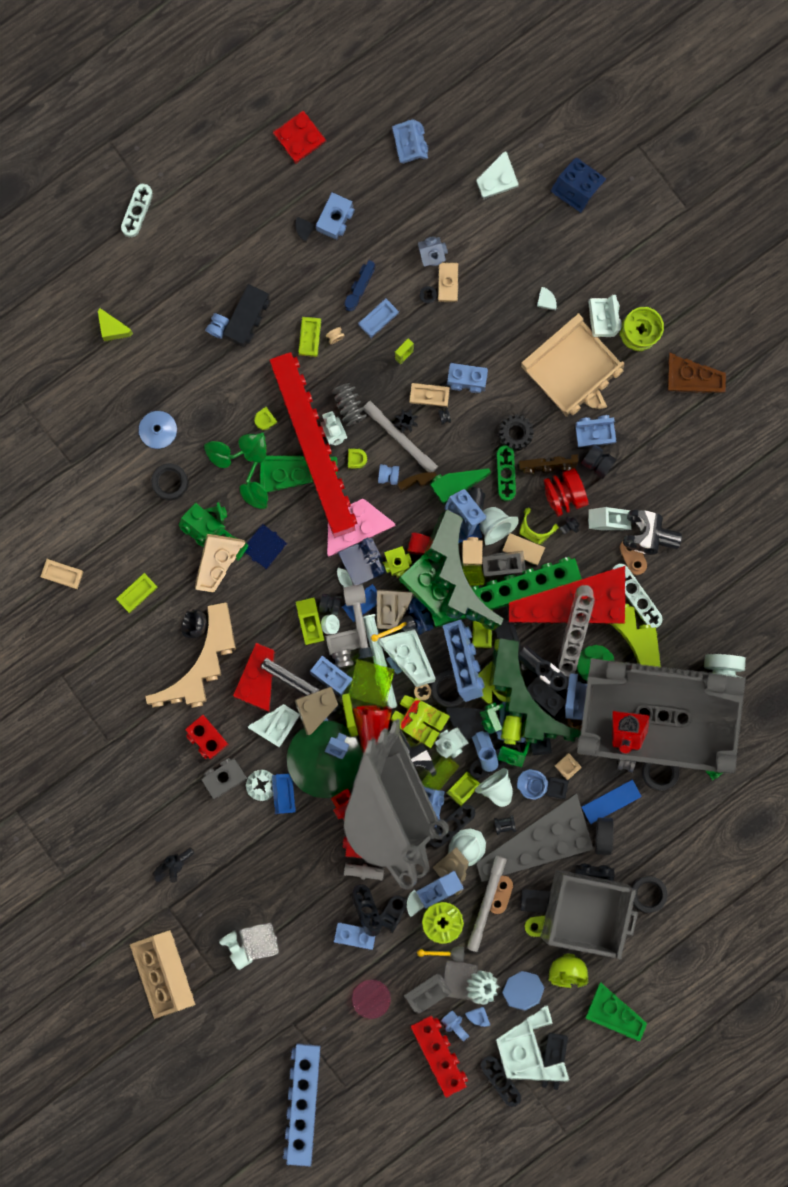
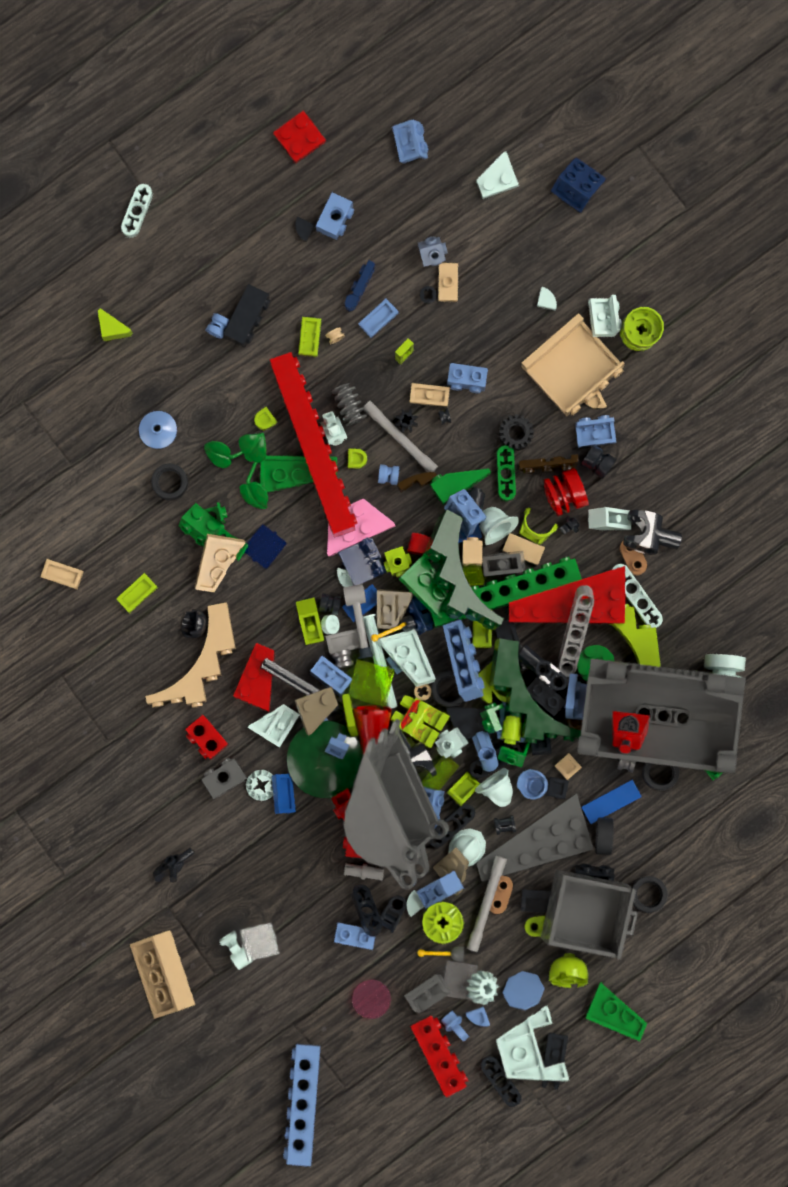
reddish brown wing [668,352,726,393] -> none

